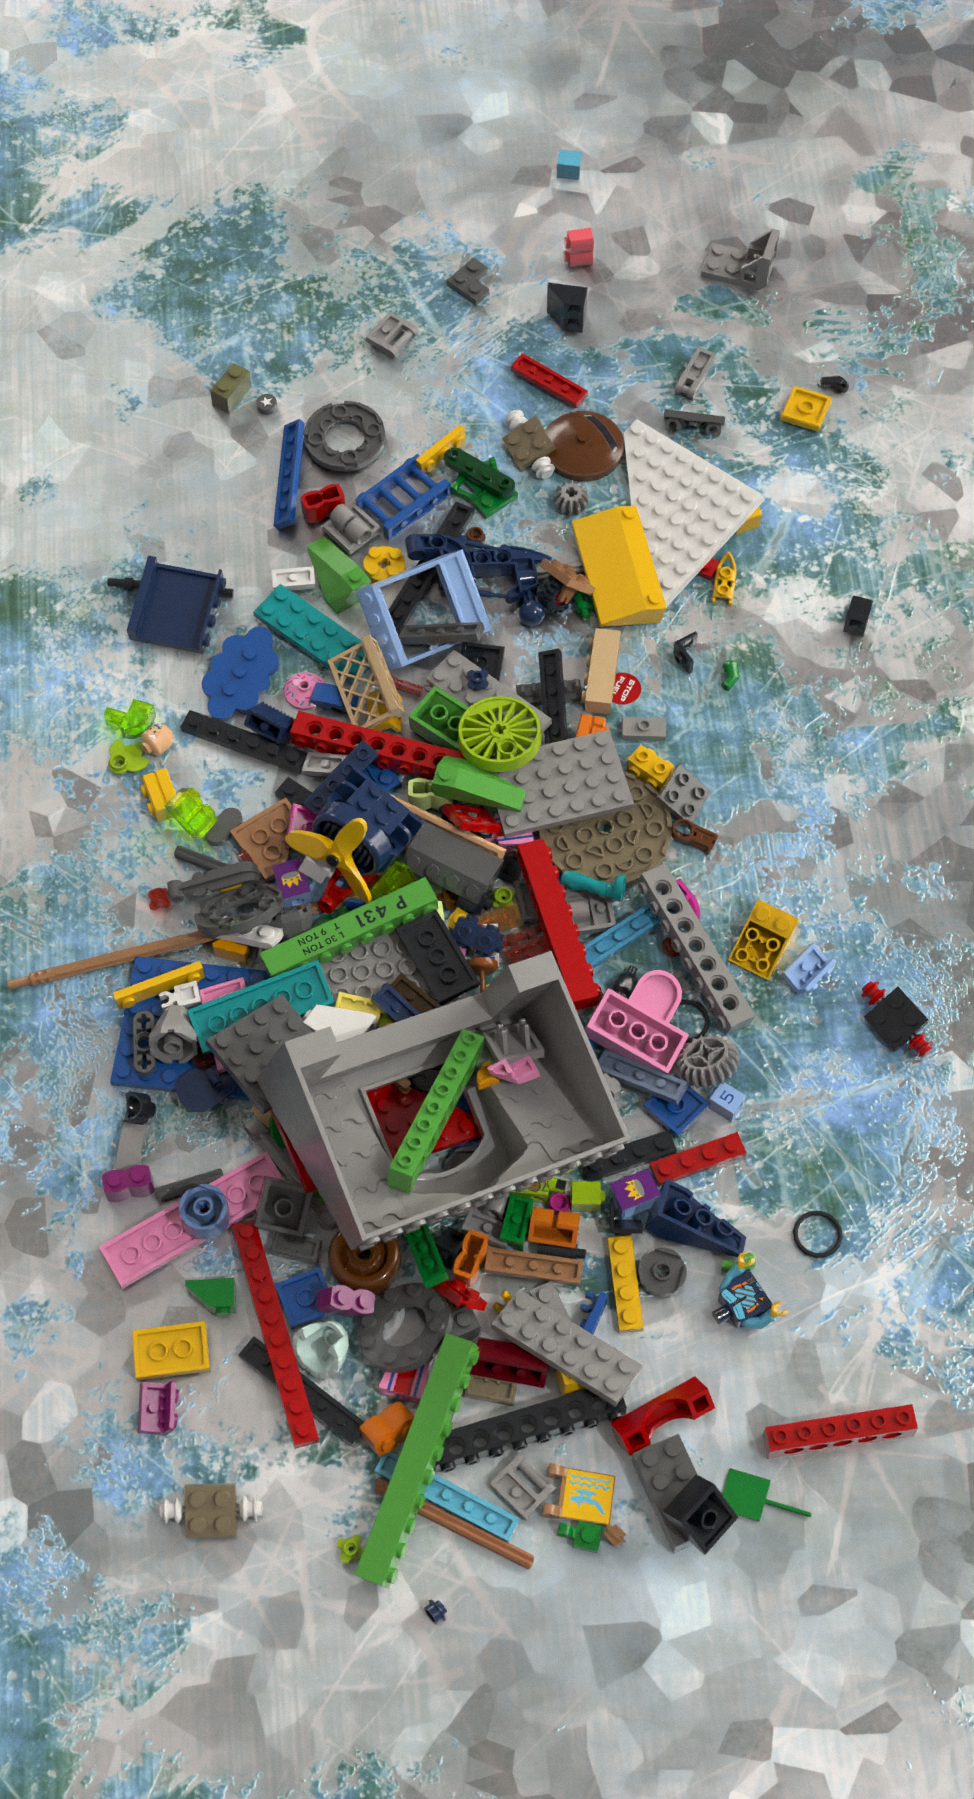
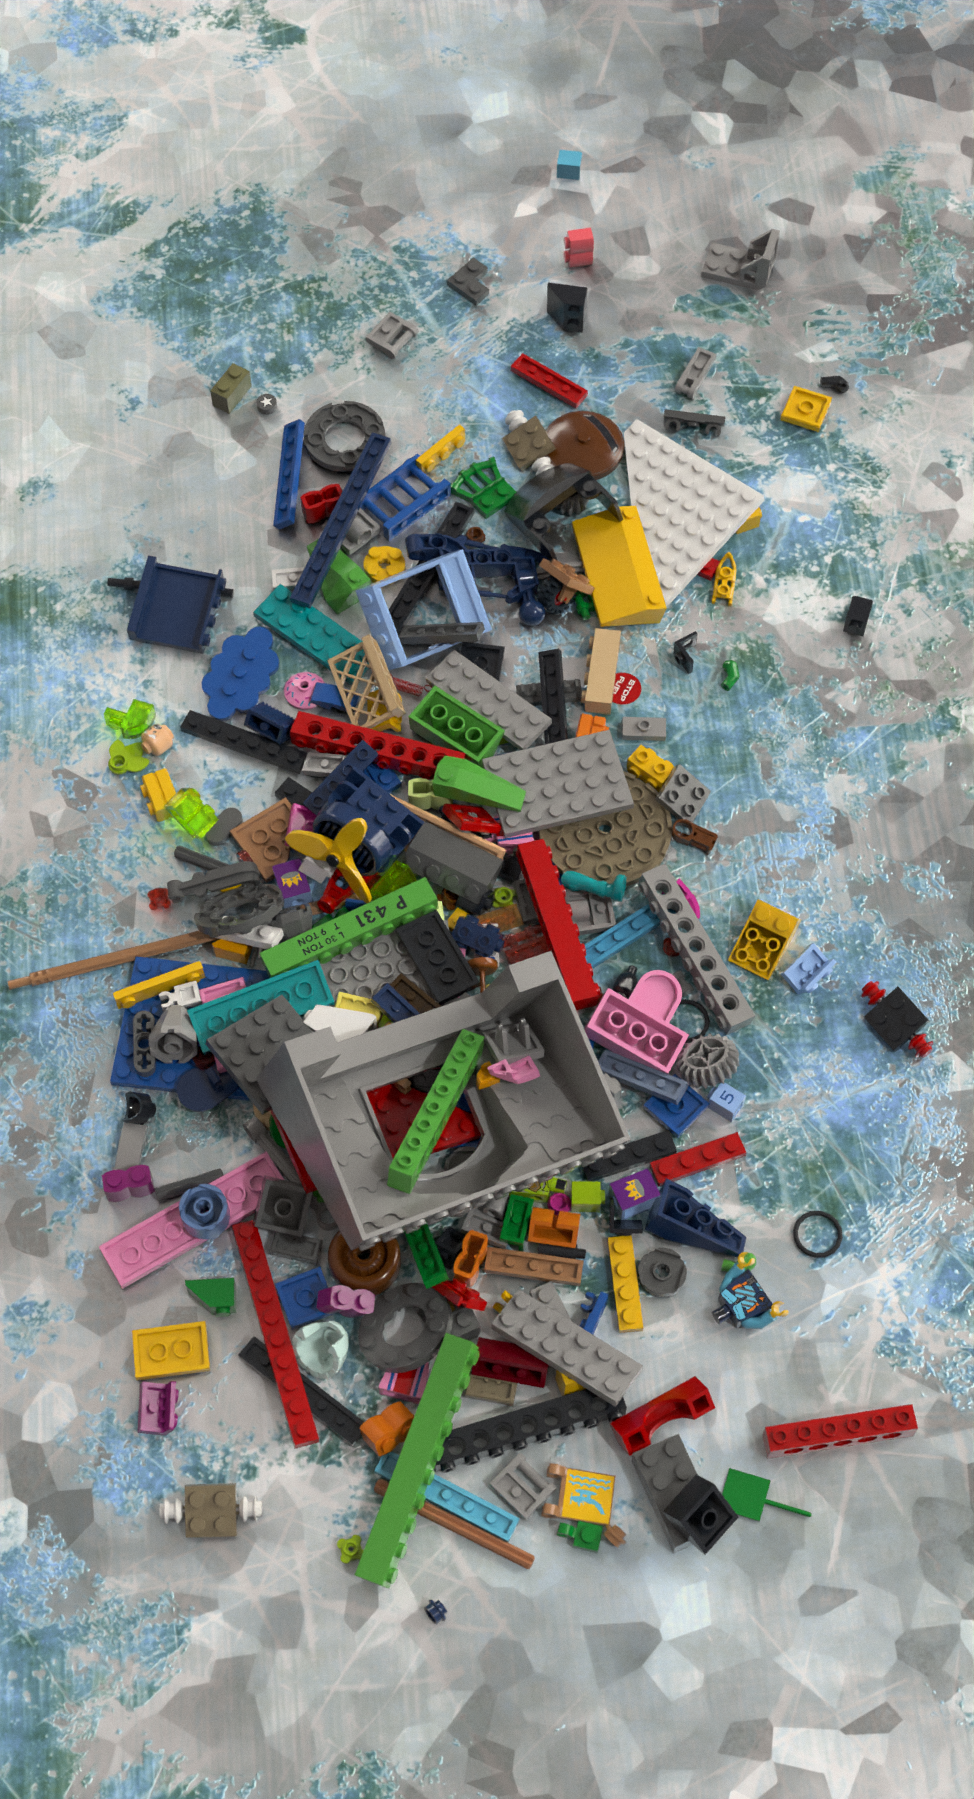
dark green plate [444,447,515,498] -> none
lime piece [458,696,542,772] -> none
dark blue plate [467,669,489,691] -> none
none -> dark blue plate [290,432,392,608]
none -> black windscreen [504,463,624,561]

